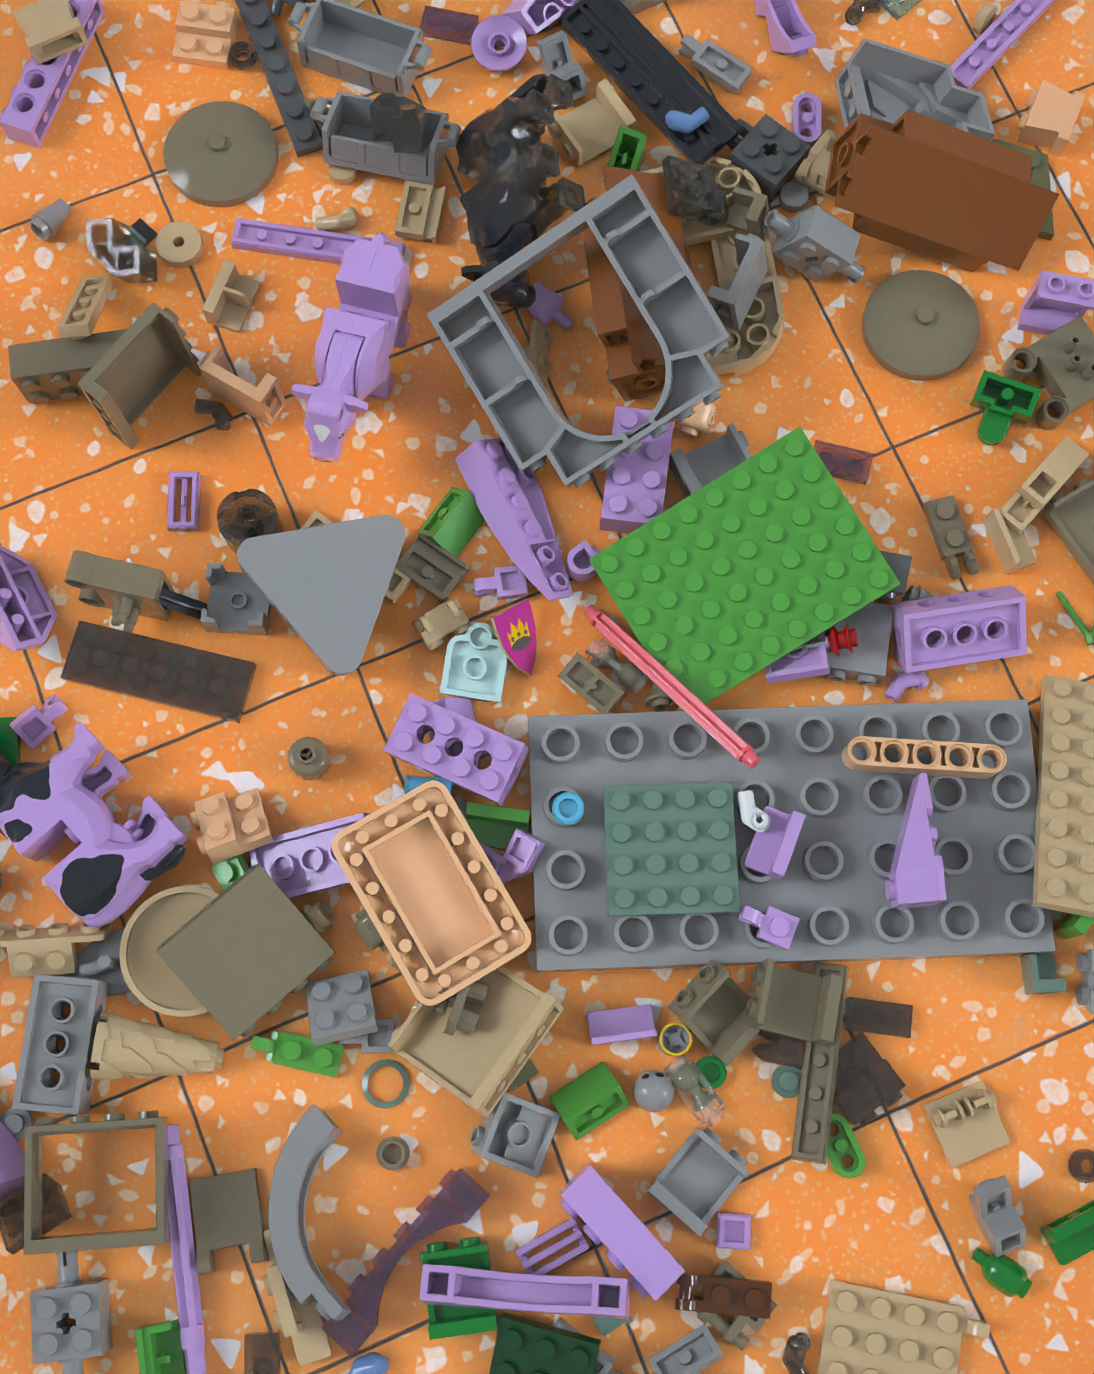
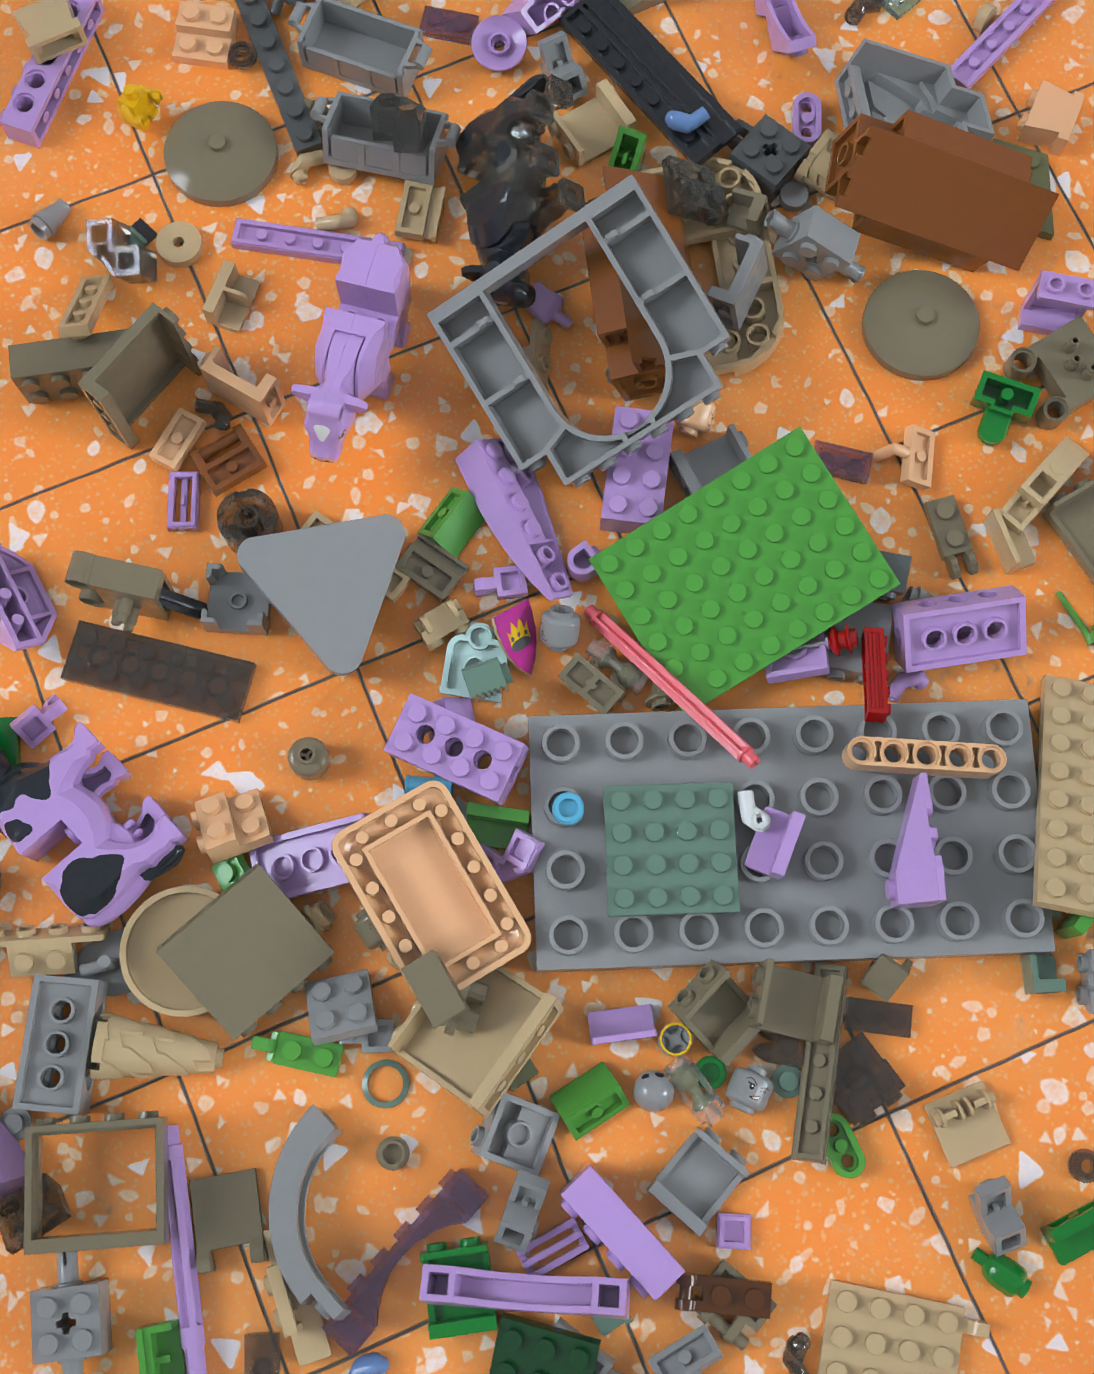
light grey plate [679,34,753,95] -> none
lavender plate [738,906,800,950] -> none
none -> yellow piece [116,83,164,133]
none -> light nougat plate [148,407,207,472]
none -> dark orange plate [189,423,267,497]
none -> tan arm [290,150,326,185]
none -> dark tan hinge [401,950,471,1028]
none -> sand green brick [461,657,513,702]
none -> light grey brick [494,1169,550,1253]
none -> light grey head [539,605,580,652]
none -> light grey head [725,1063,774,1116]
none -> dark tan panel [860,954,913,1002]
none -> red piece [861,627,891,723]
none -> light nougat plate [871,424,935,491]

